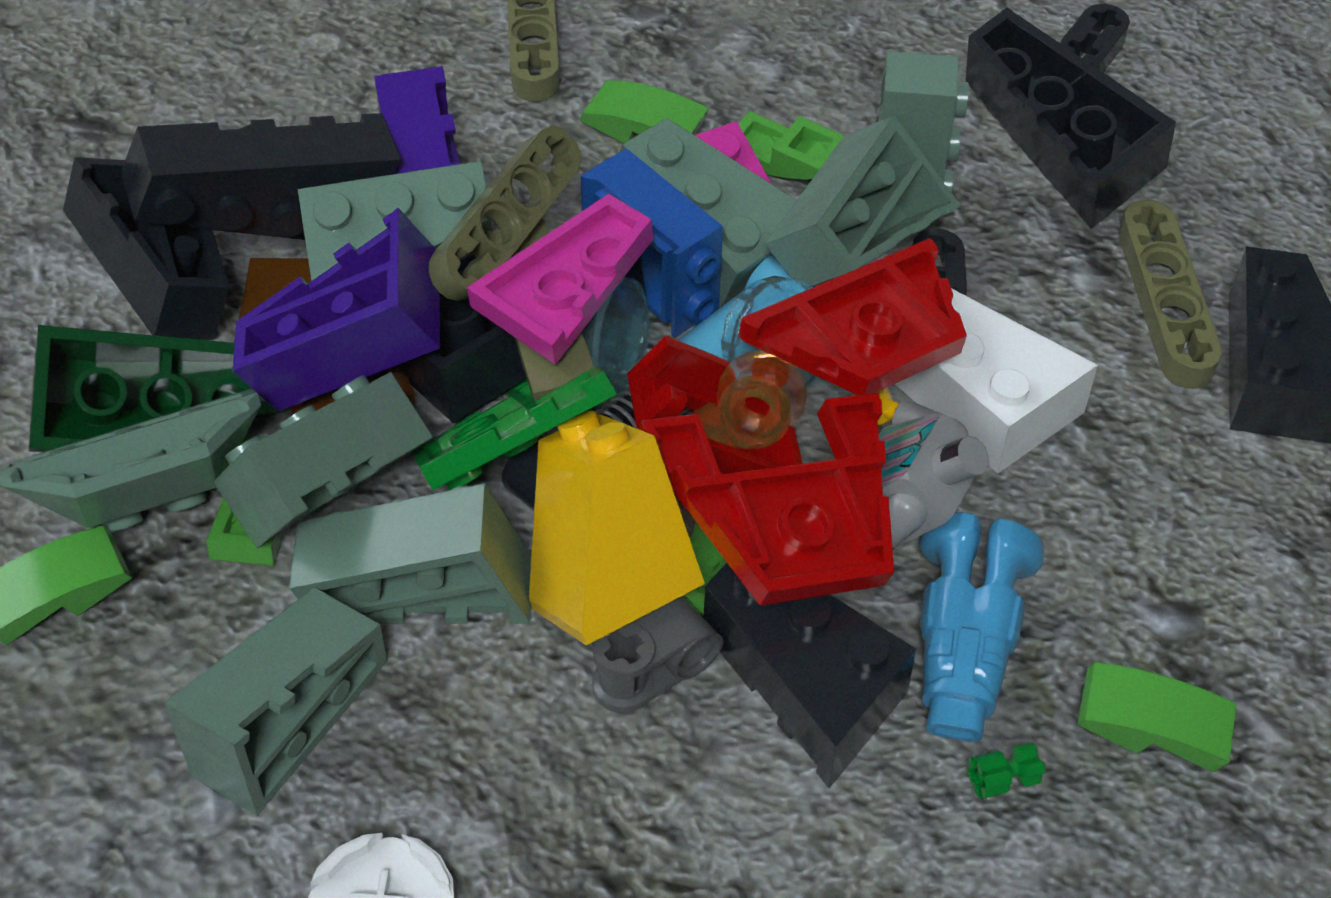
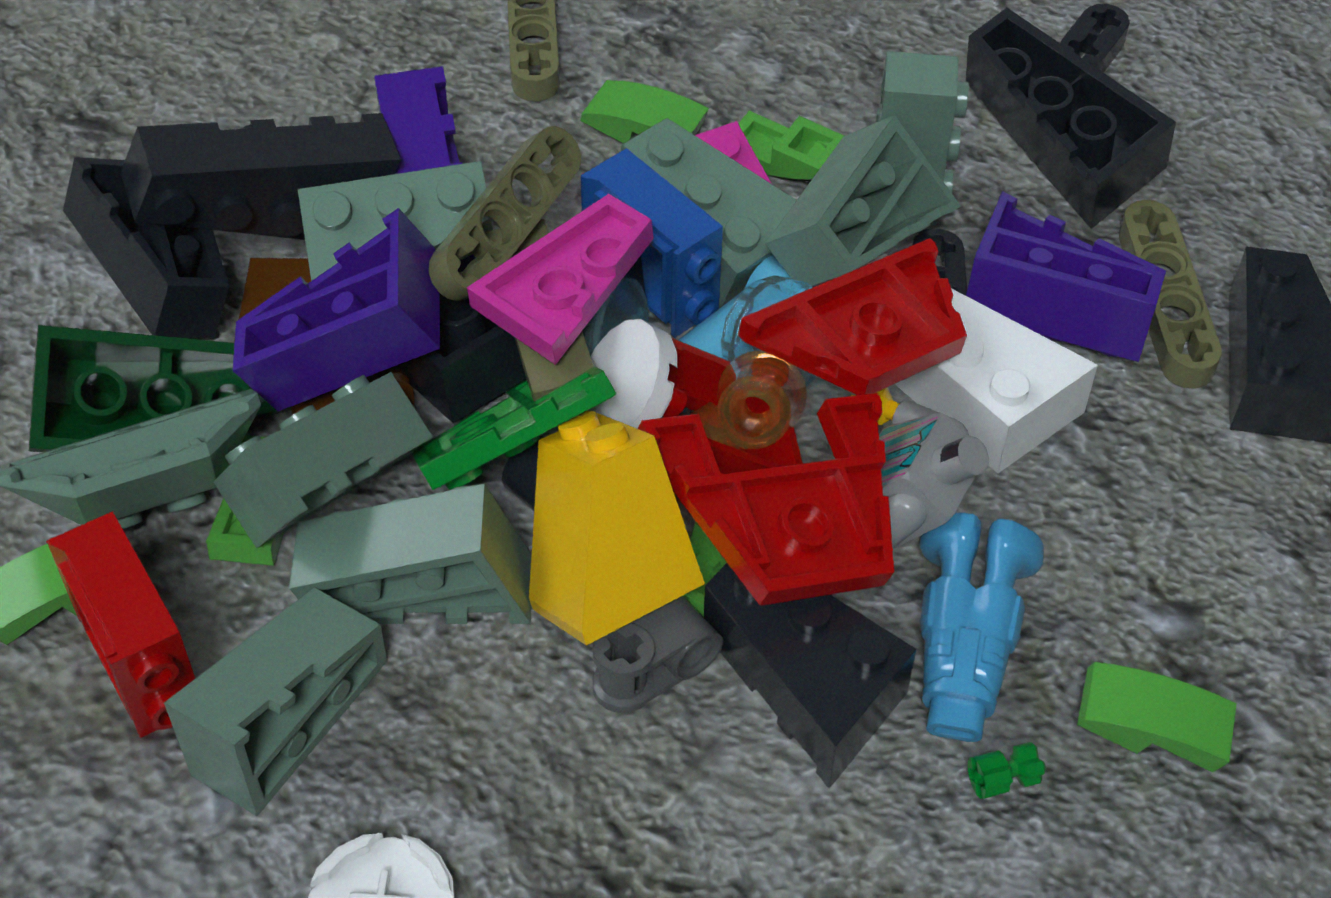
none -> red window [46,511,195,738]
none -> white tile [587,319,677,429]
none -> dark purple wedge [966,191,1166,362]

